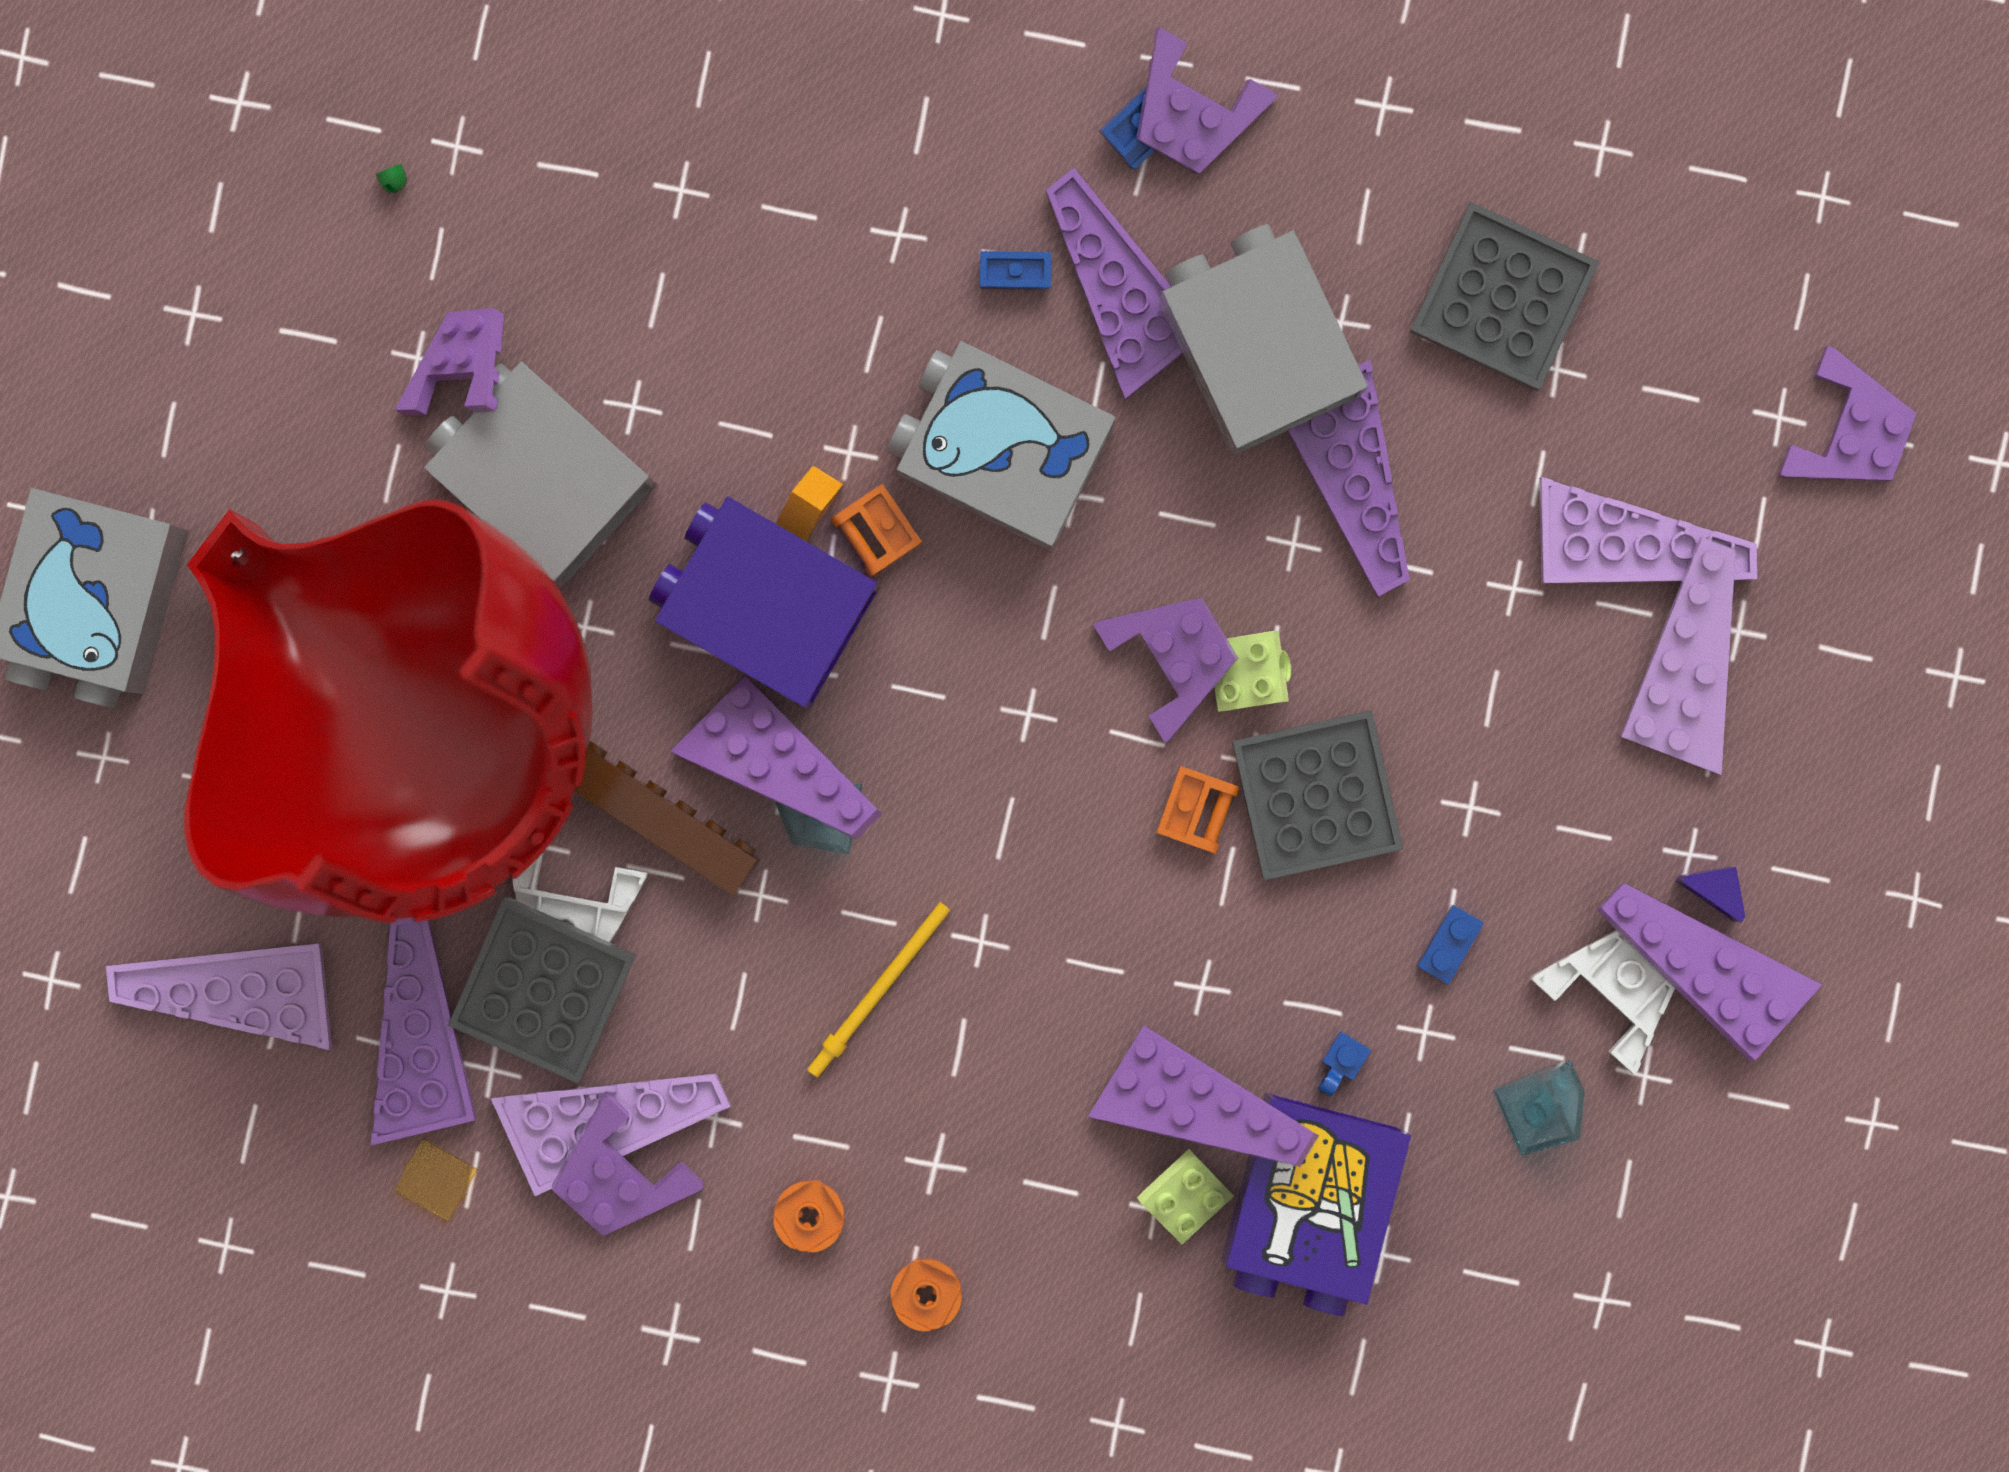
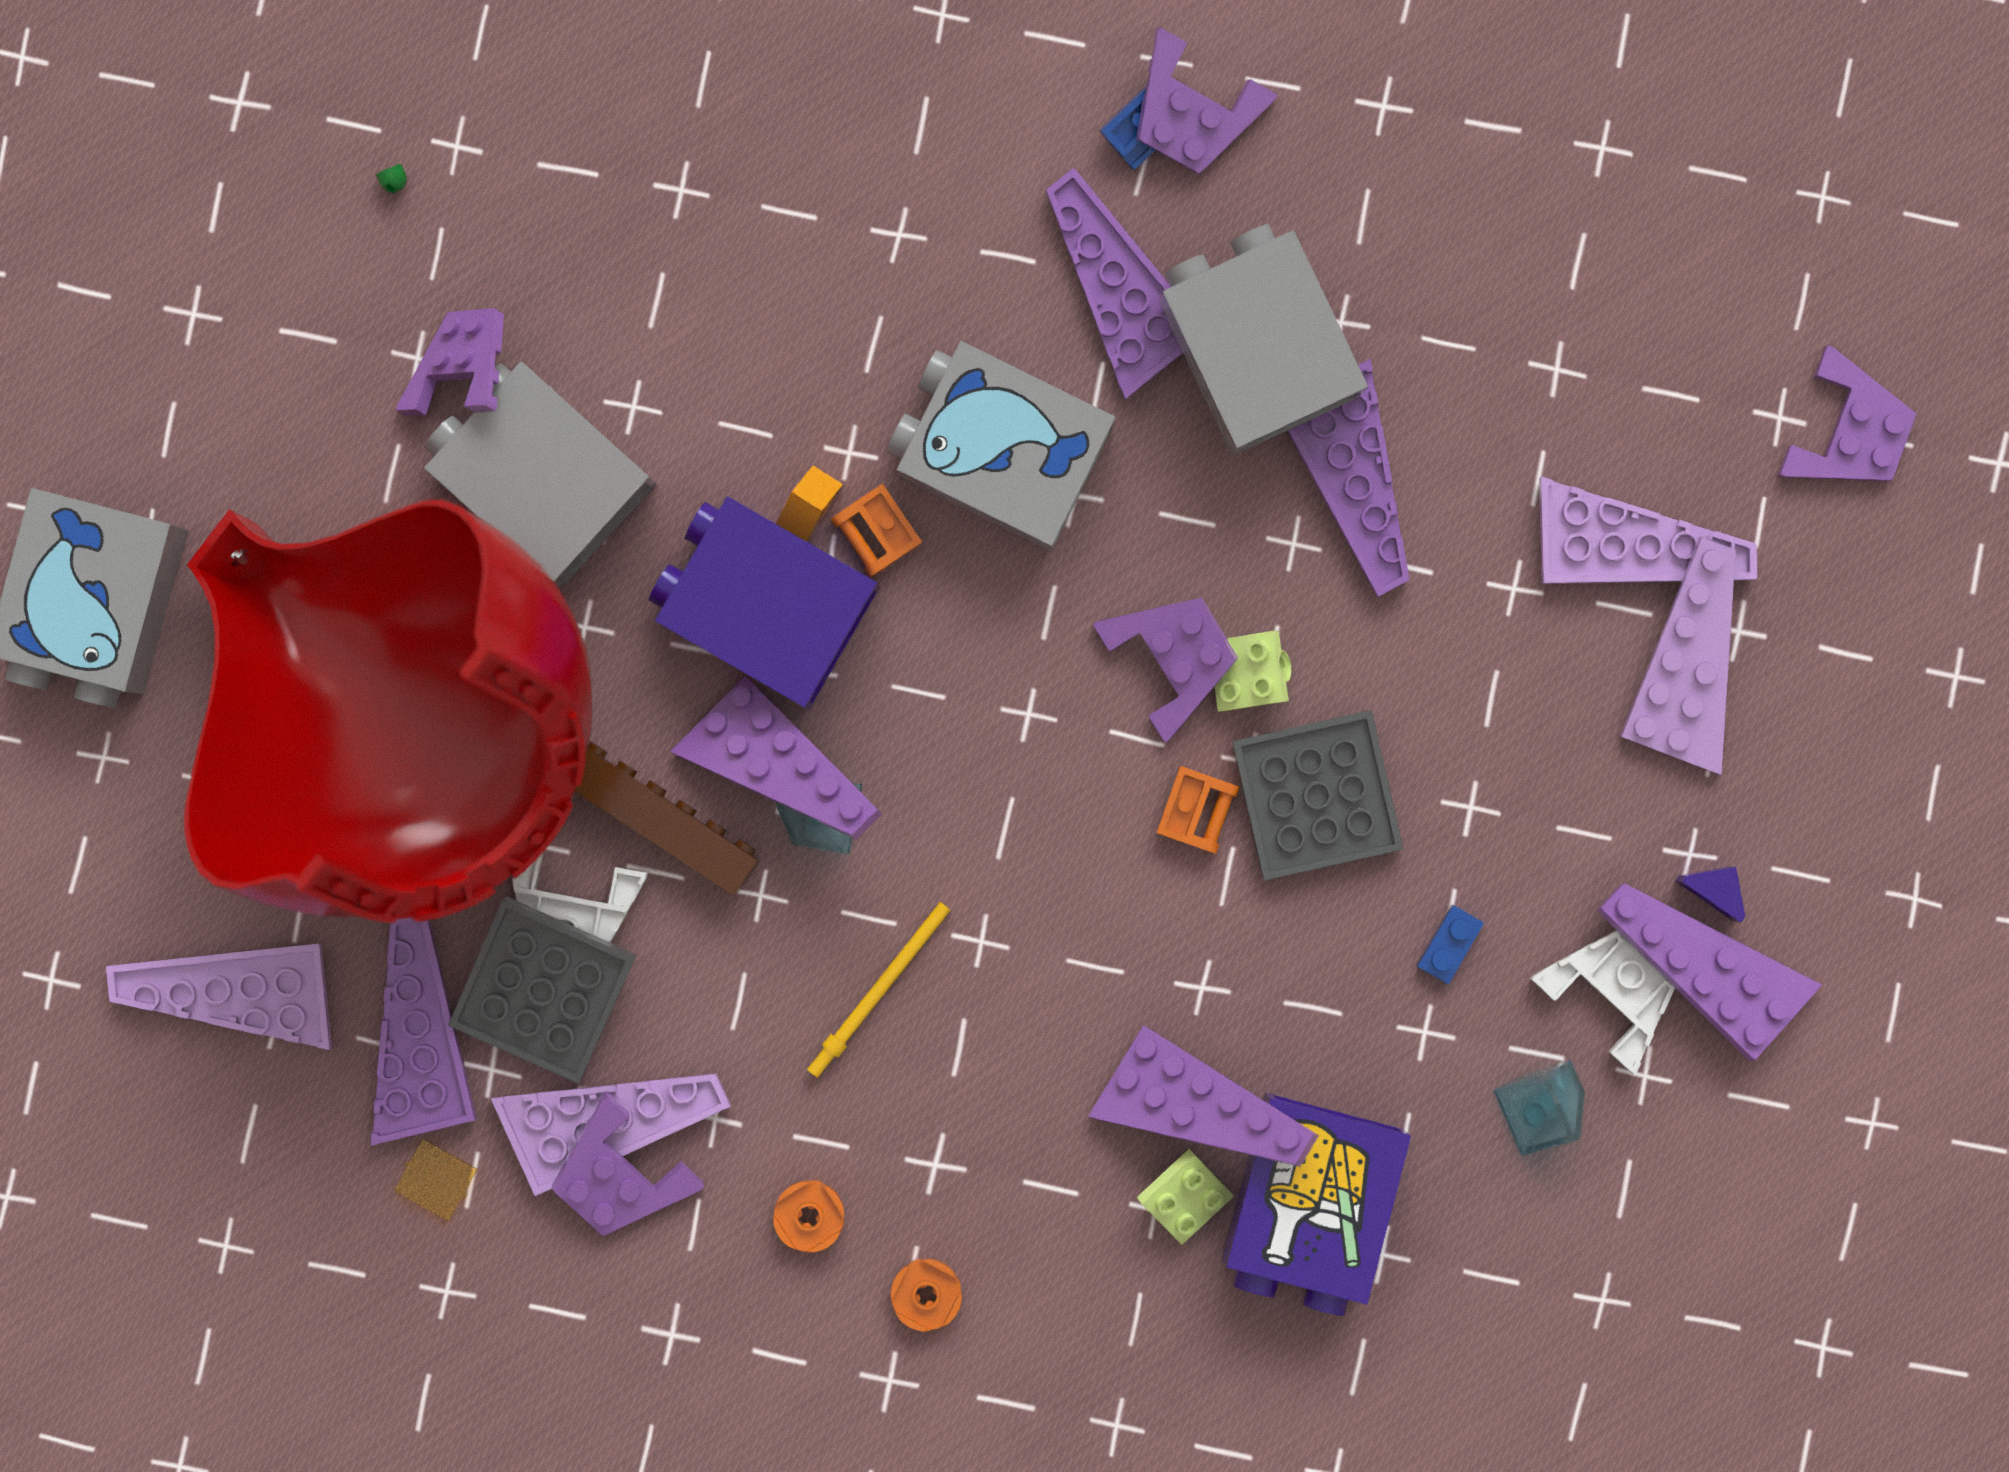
blue plate [980,251,1051,290] -> none
blue plate [1317,1031,1371,1097] -> none
dark grey plate [1409,202,1600,392] -> none

